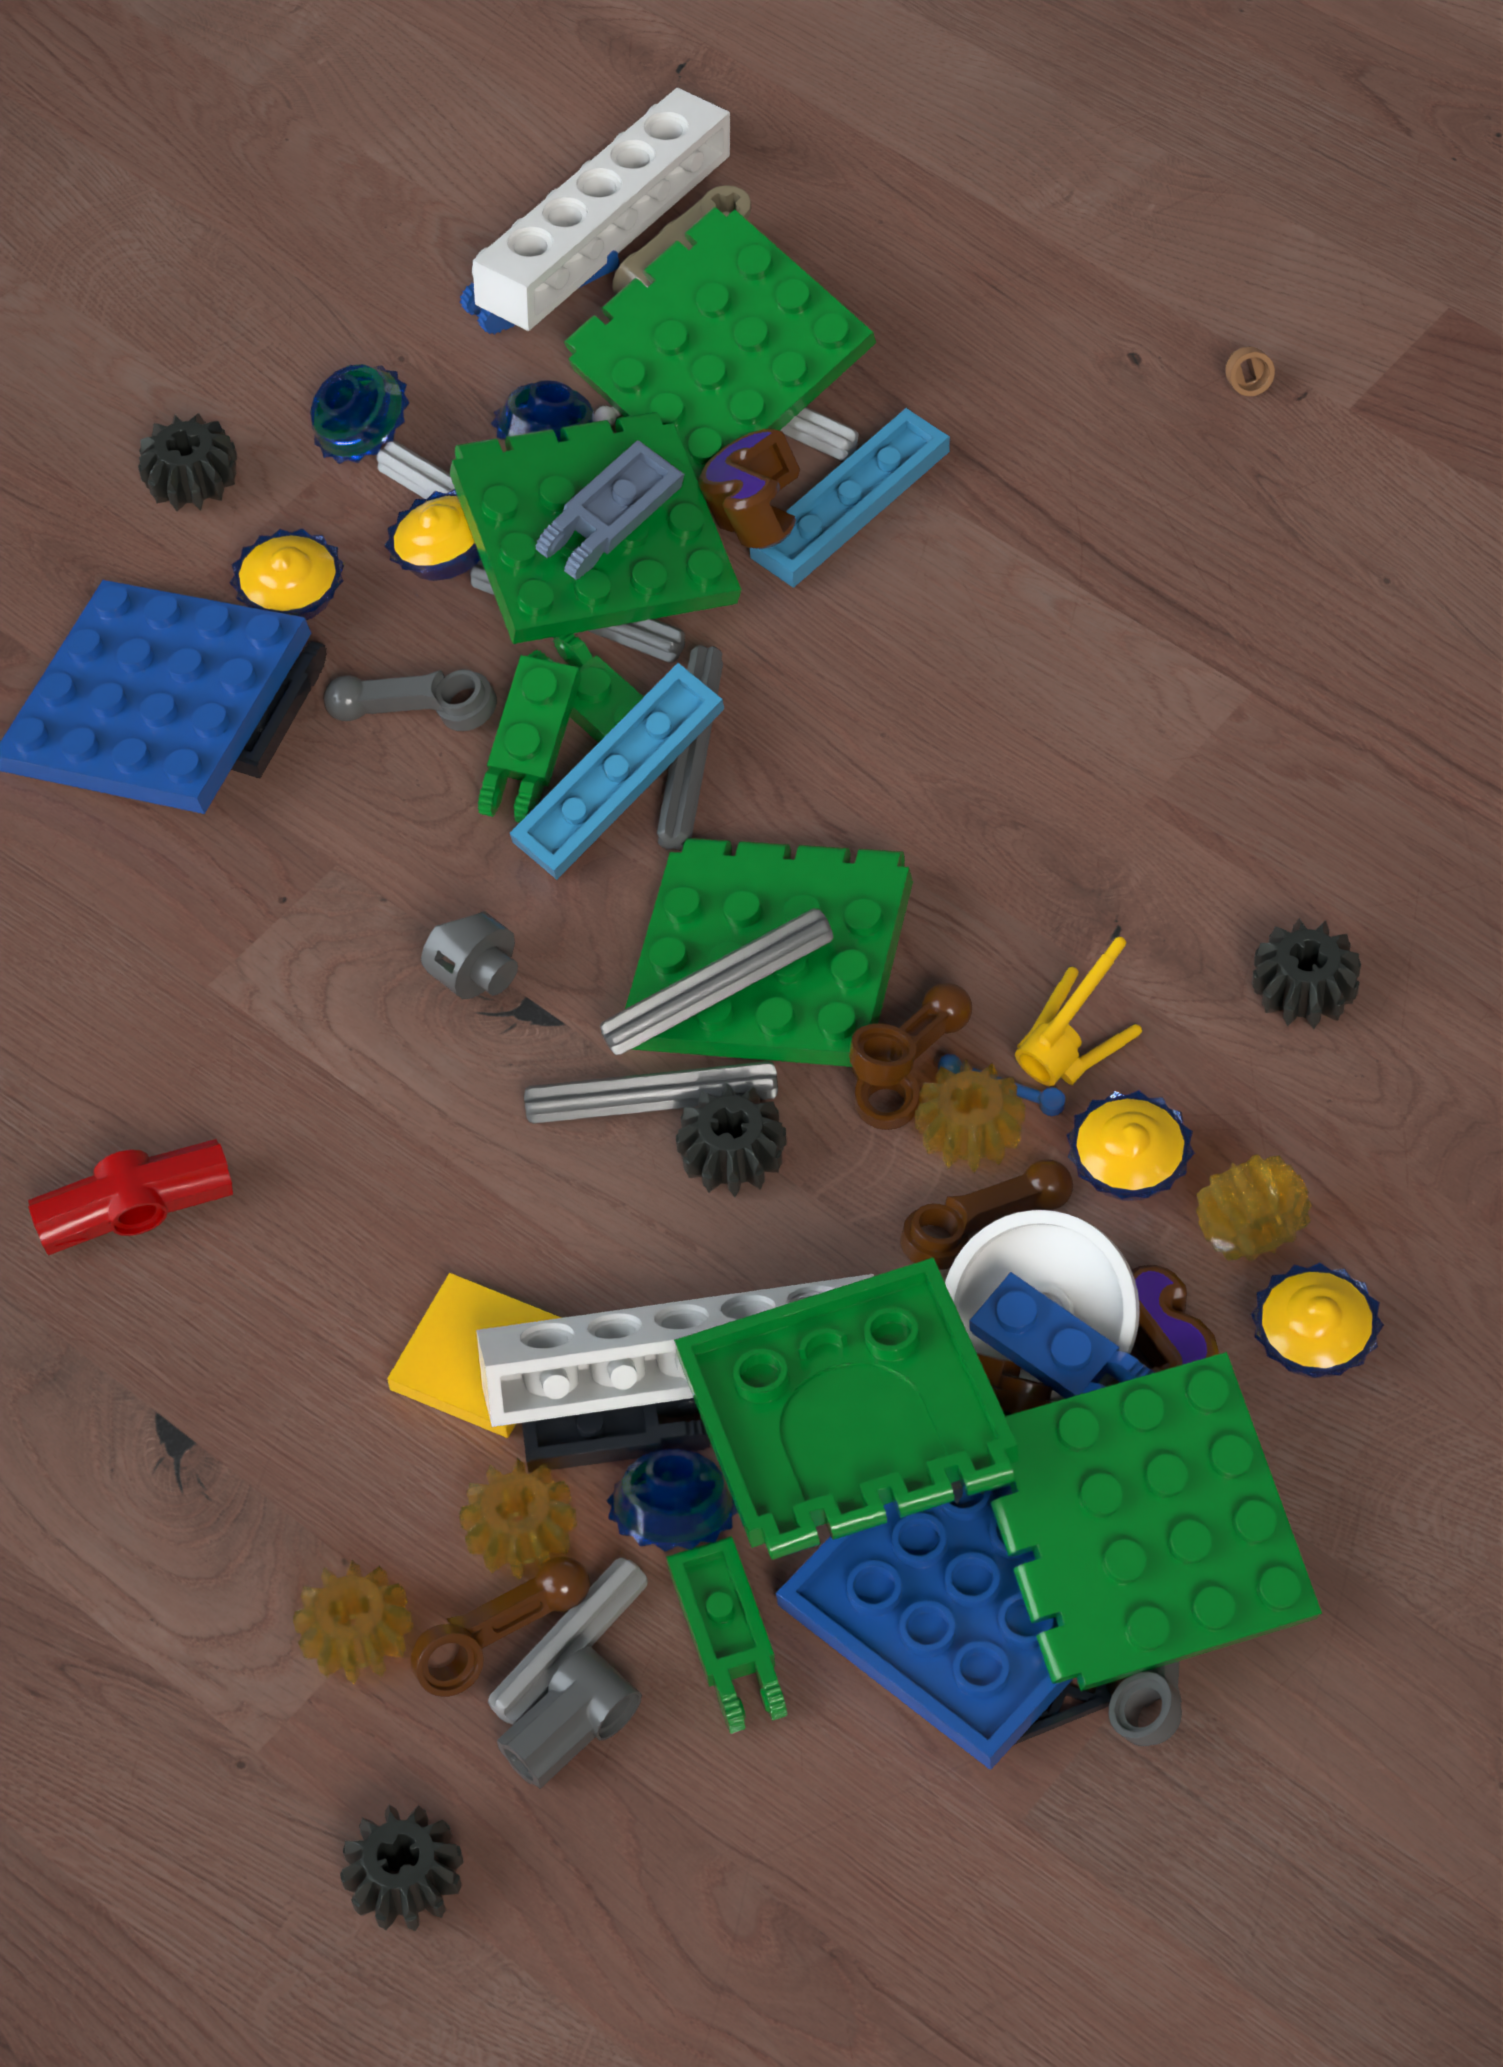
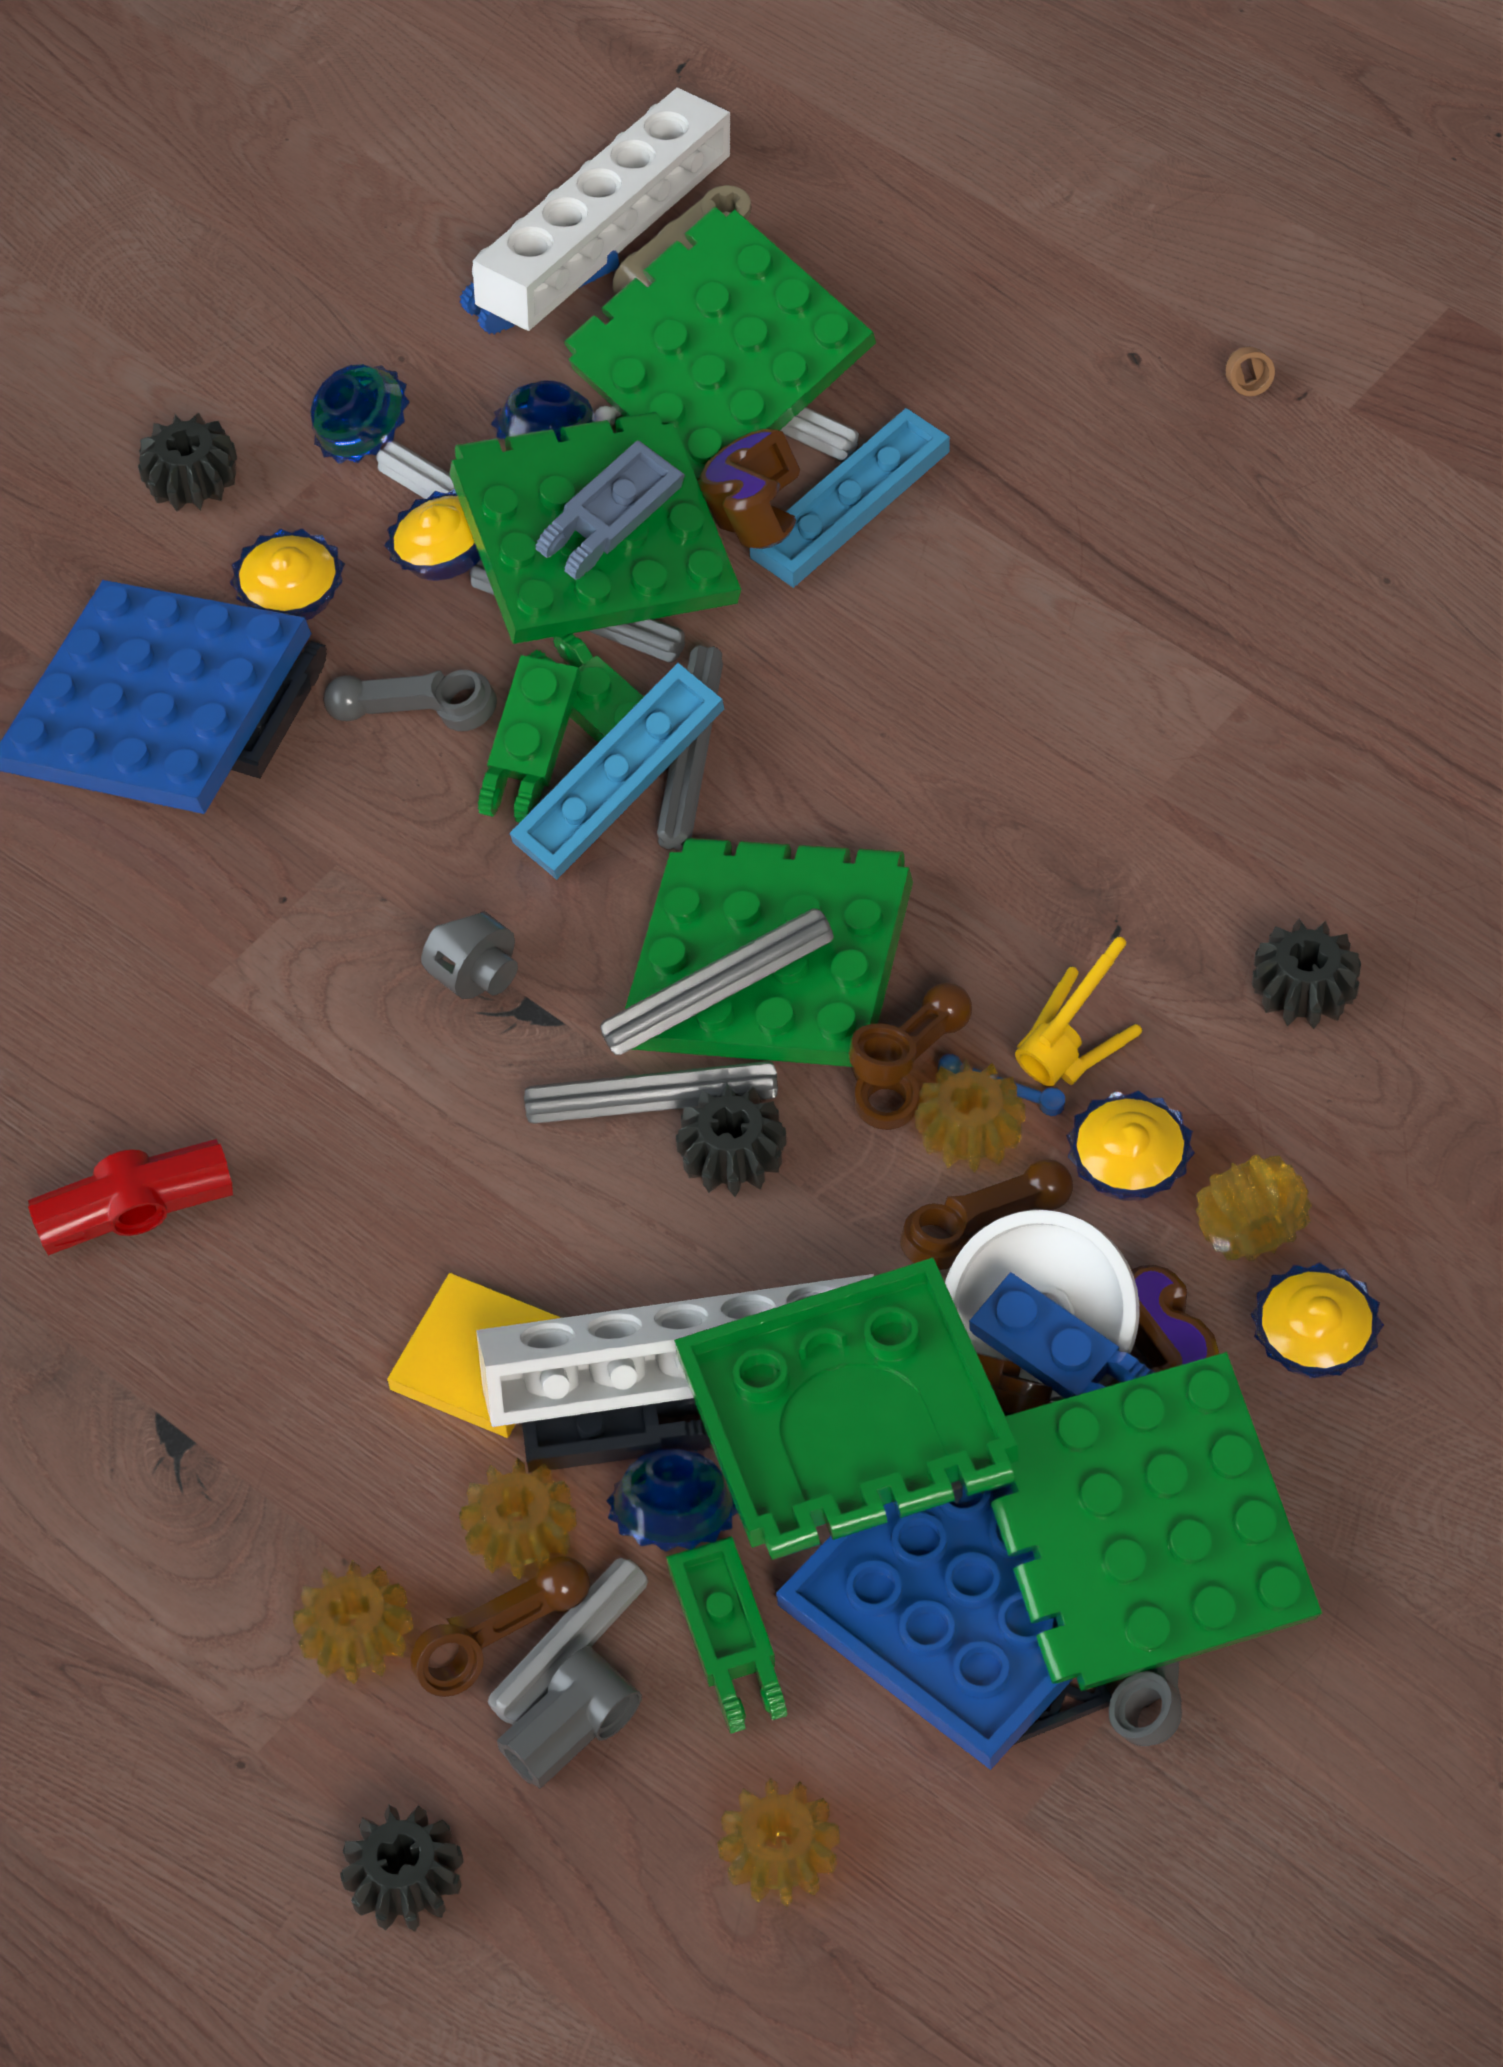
none -> clear yellow gear [717,1778,840,1907]

